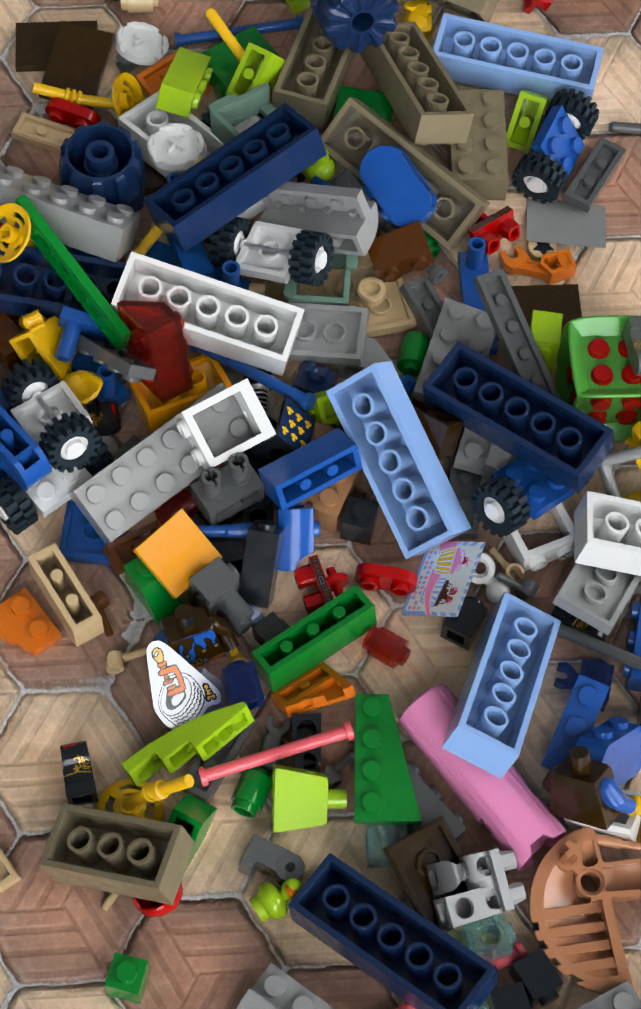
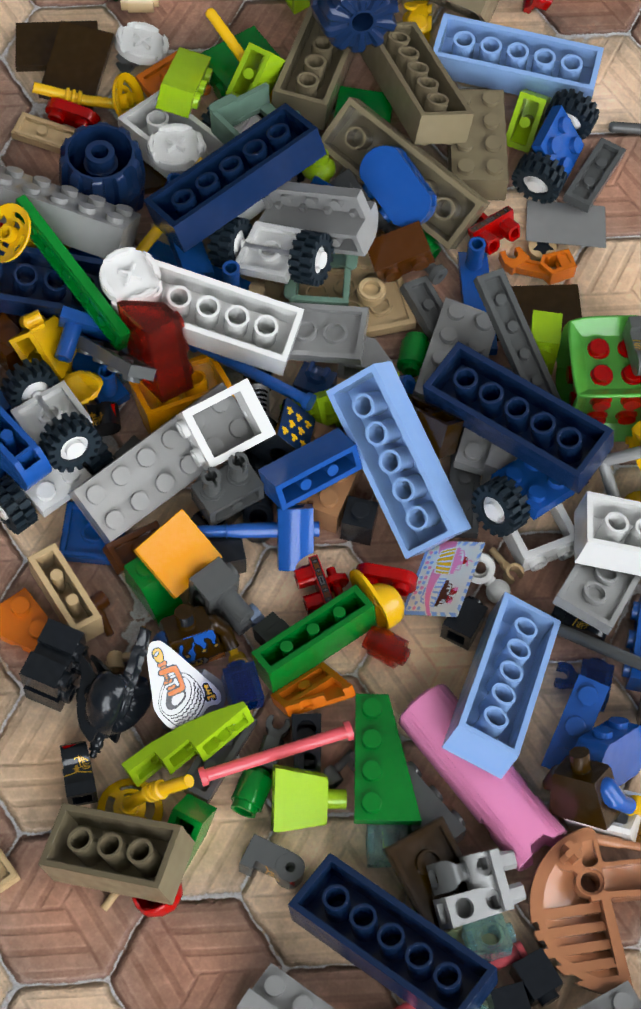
green brick [104,952,150,1004] -> none
clear red brick [154,489,199,525] -> none
blue bar [174,14,304,49] -> none
black brick [238,520,285,608] -> none
lime animal [249,878,303,923] -> none
dark grey hand [496,572,539,599] -> none
none -> black brick [19,618,91,712]
none -> black hair [76,626,152,758]
none -> white tile [99,247,161,307]
none -> yellow cap [349,569,405,630]

